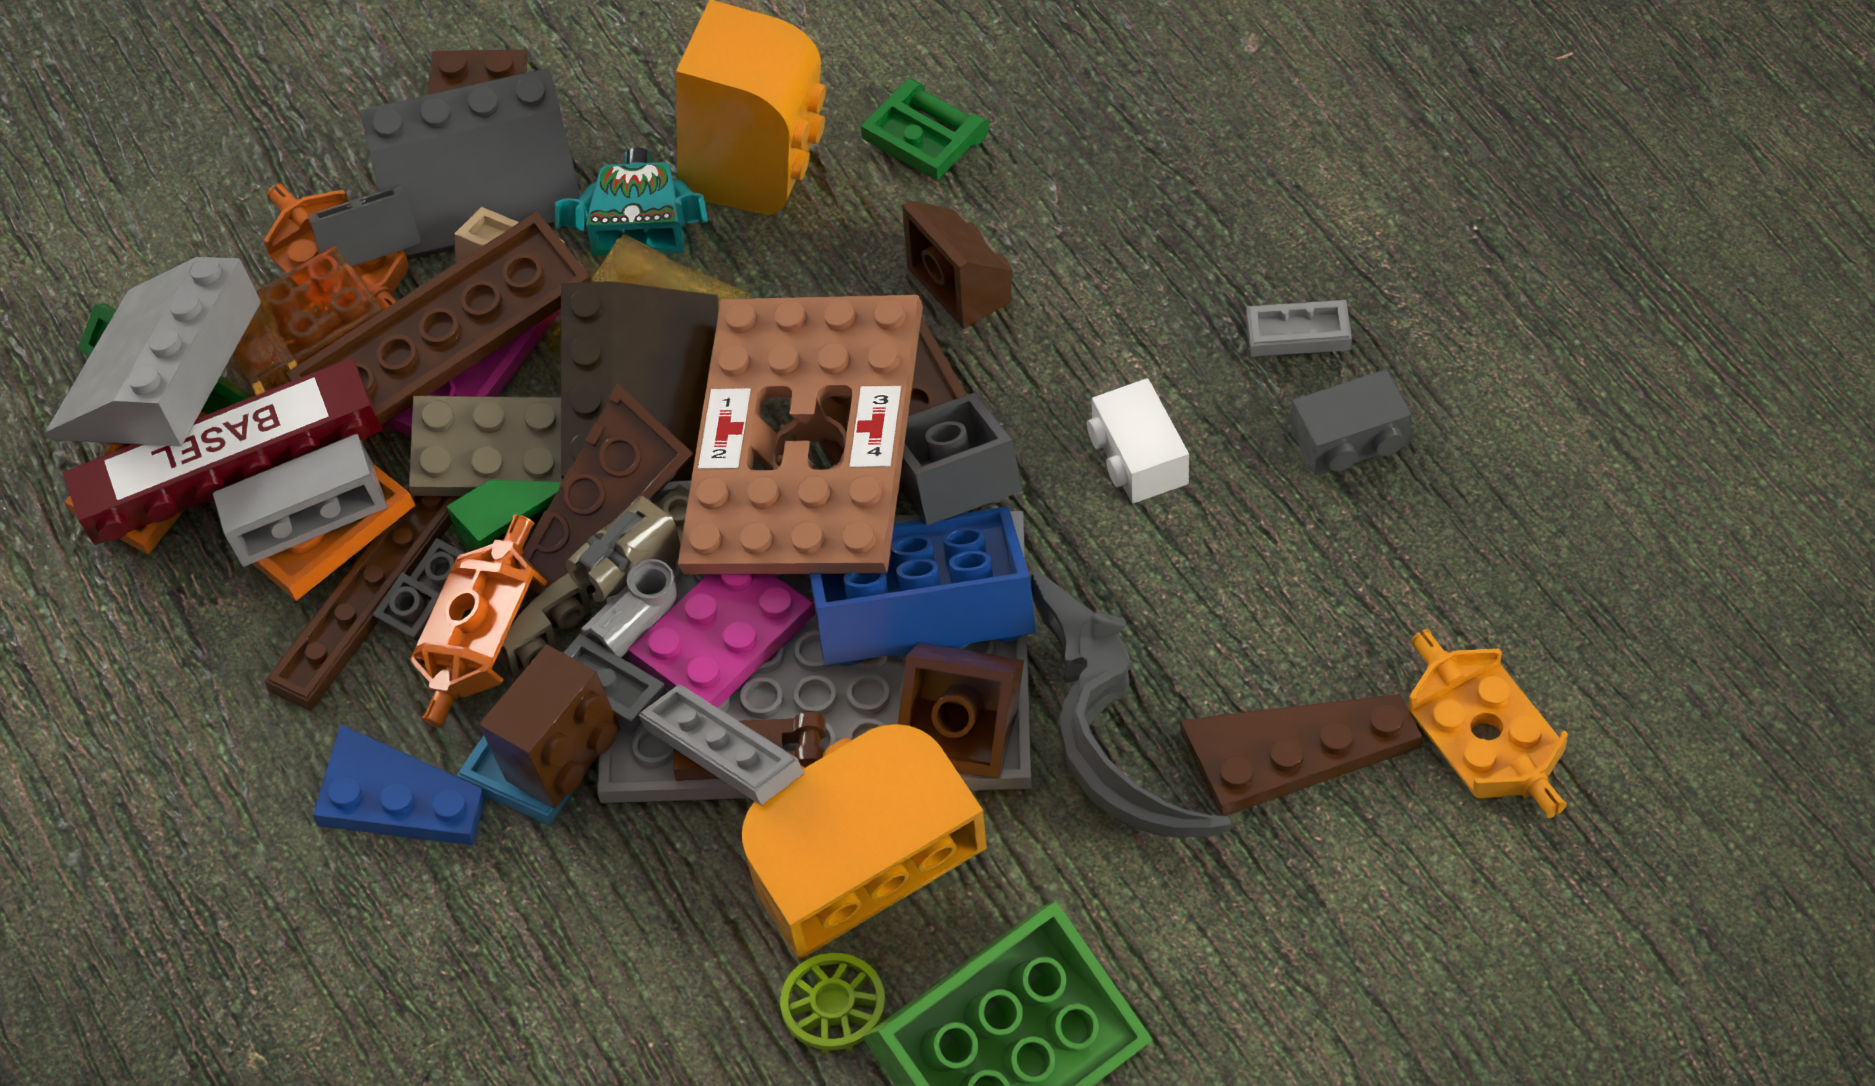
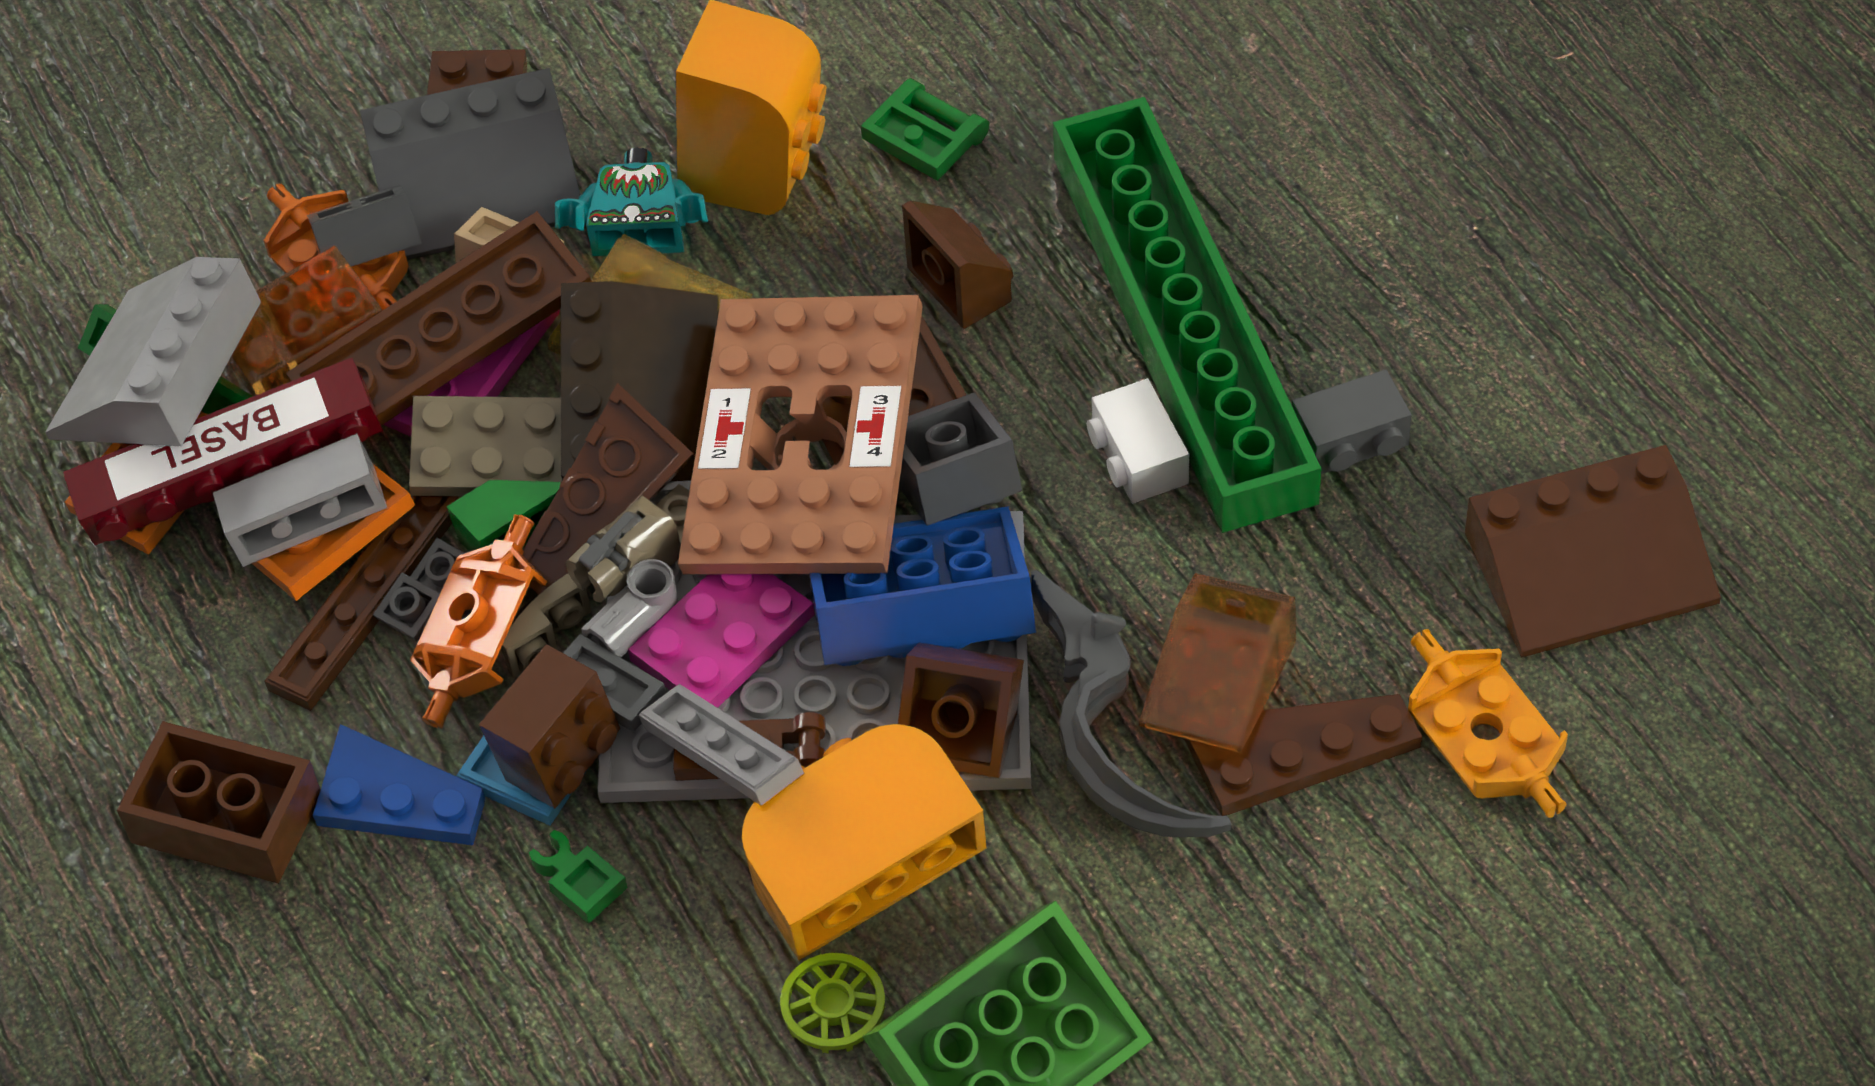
light grey plate [1246,300,1352,357] -> none
none -> reddish brown brick [117,721,321,884]
none -> green plate [529,830,628,924]
none -> green brick [1053,97,1321,533]
none -> clear orange slope [1139,573,1296,753]
none -> reddish brown slope [1465,445,1721,658]

